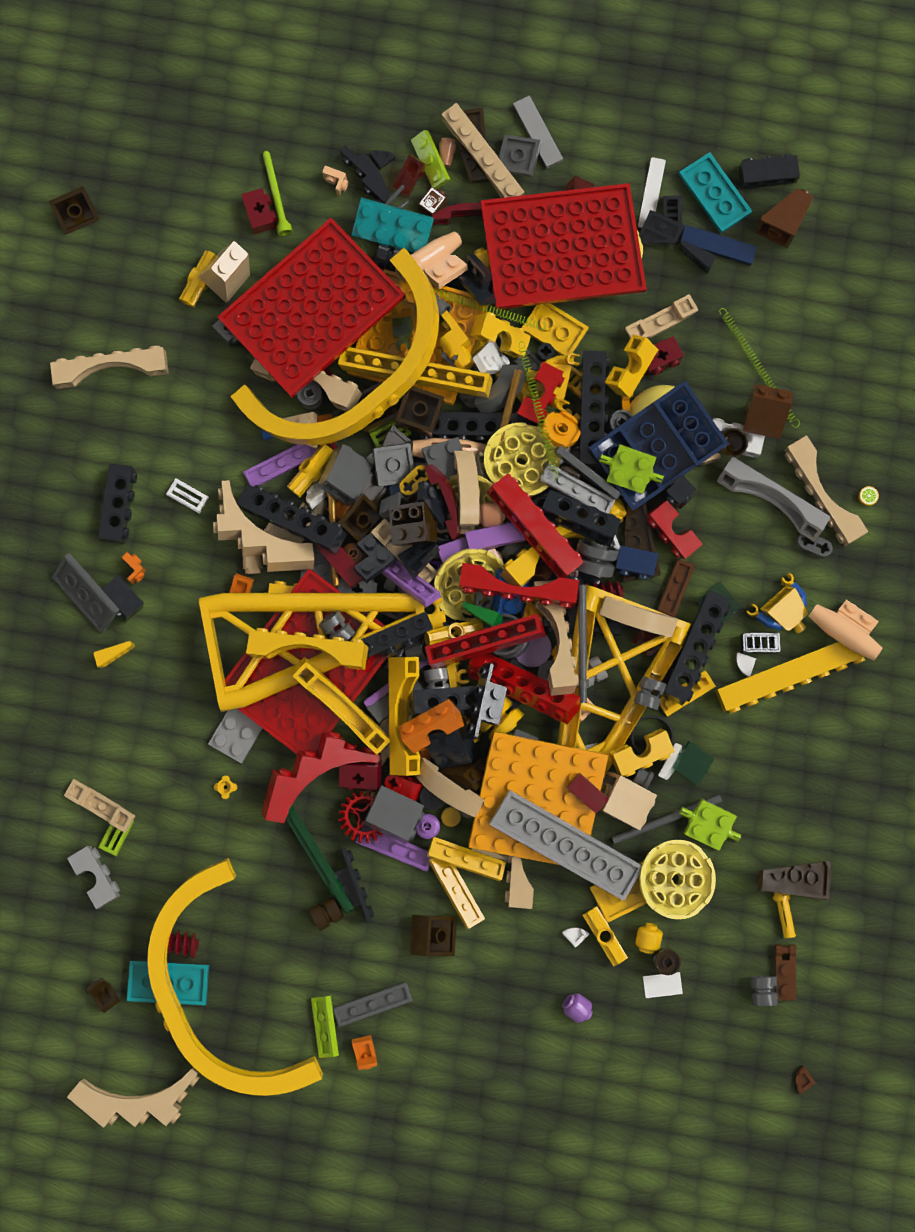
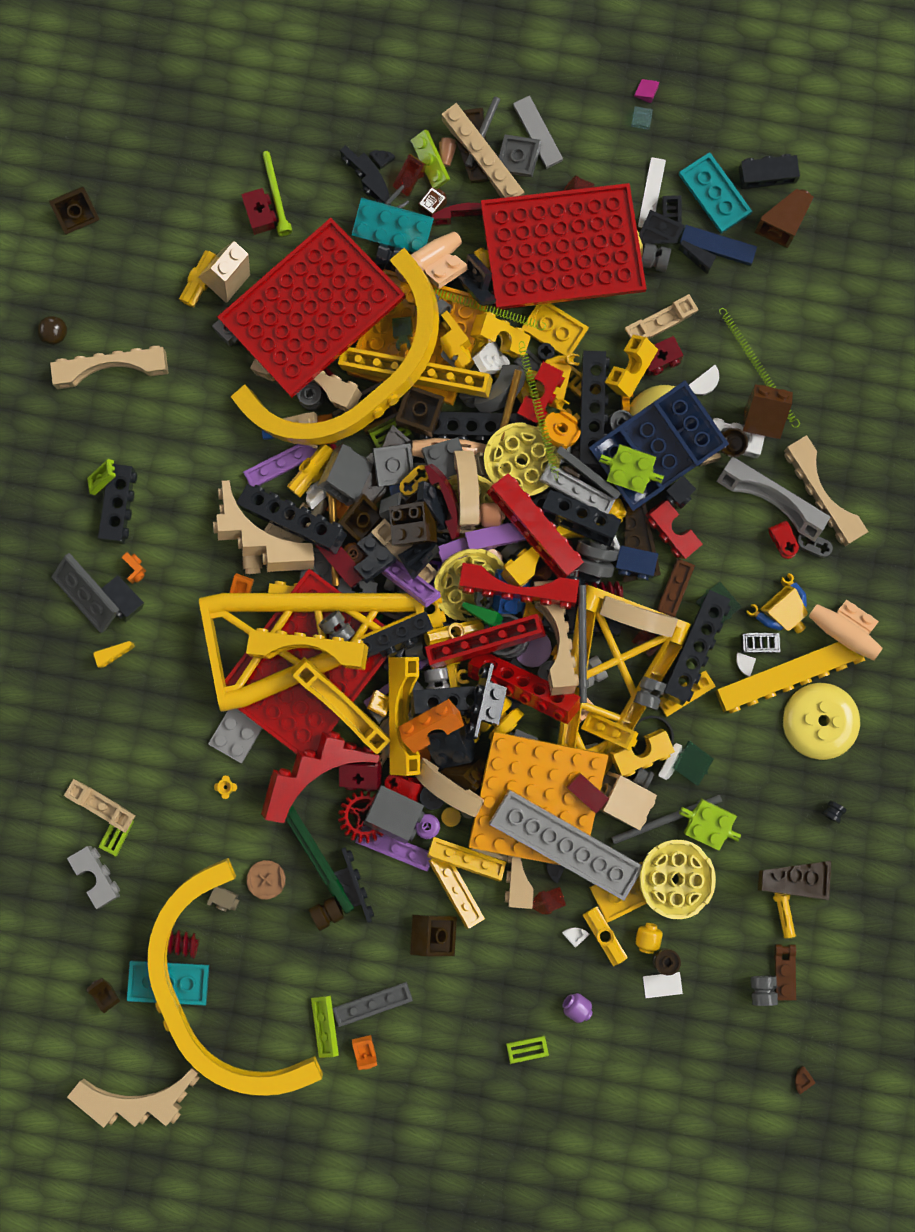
white tile [166,478,209,514] -> none
light nougat bracket [322,166,349,196] -> none
tile [858,486,879,506] -> none
none -> dark brown hair [38,316,67,345]
none -> lime tile [87,459,116,495]
none -> dark tan brick [207,886,240,912]
none -> medium nougat tile [247,860,286,899]
none -> yellow tile [367,690,389,717]
none -> dark grey bar [465,96,500,168]
none -> lime tile [506,1035,549,1064]
none -> clear red tile [532,887,566,915]
none -> black tile [546,863,565,883]
none -> yellow plate [581,712,639,751]
none -> clear light blue tile [631,106,653,129]
none -> dark pink slope [634,79,660,103]
none -> dark grey wheel [642,243,671,273]
none -> white tile [689,365,719,395]
none -> red piece [768,520,799,559]
none -> light yellow brick [783,683,860,760]
none -> black wheel [822,800,847,824]

